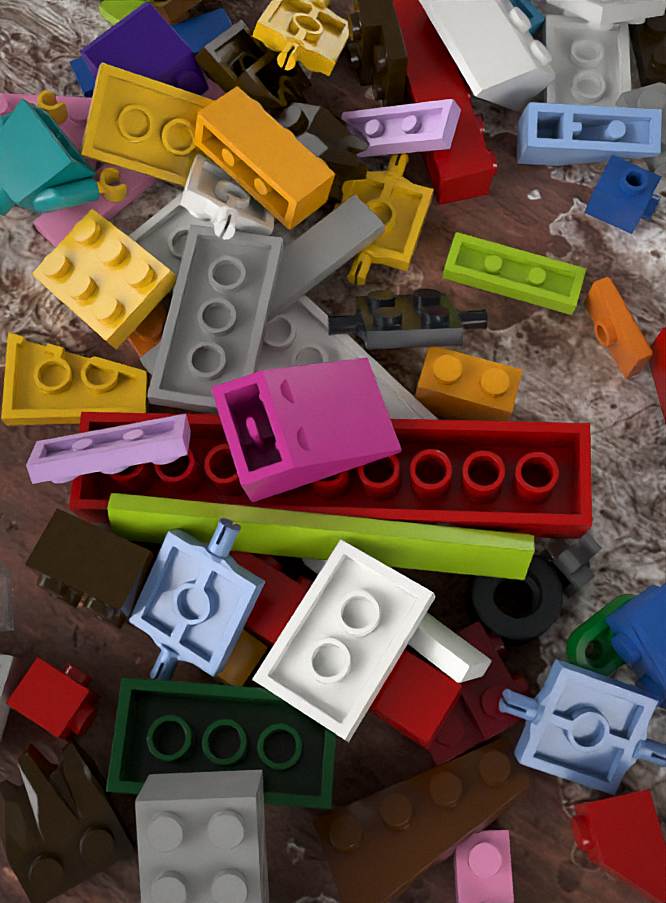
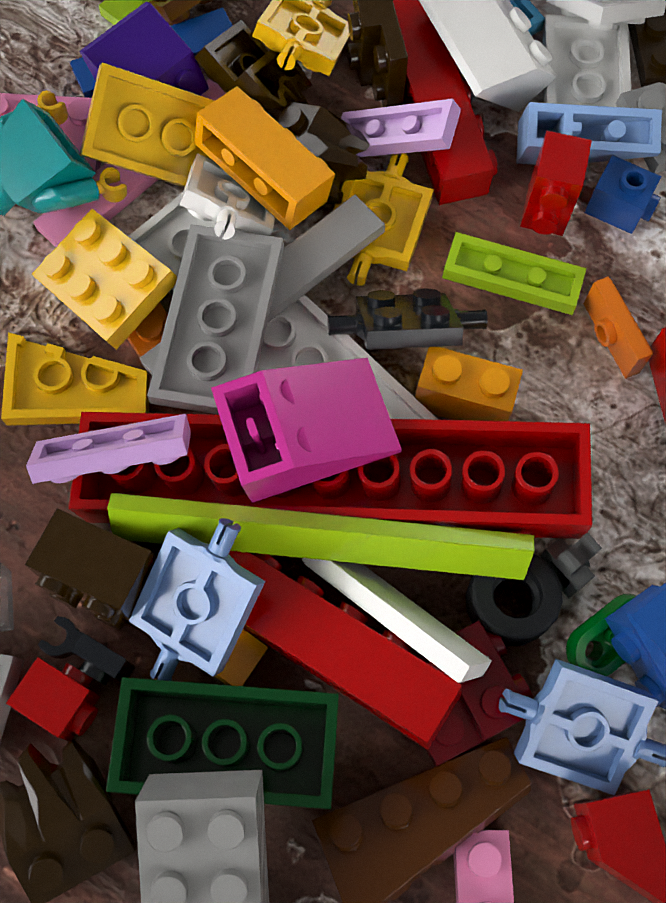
white plate [252,540,435,742] -> none
none -> black plate [38,616,135,685]
none -> red brick [520,130,592,236]

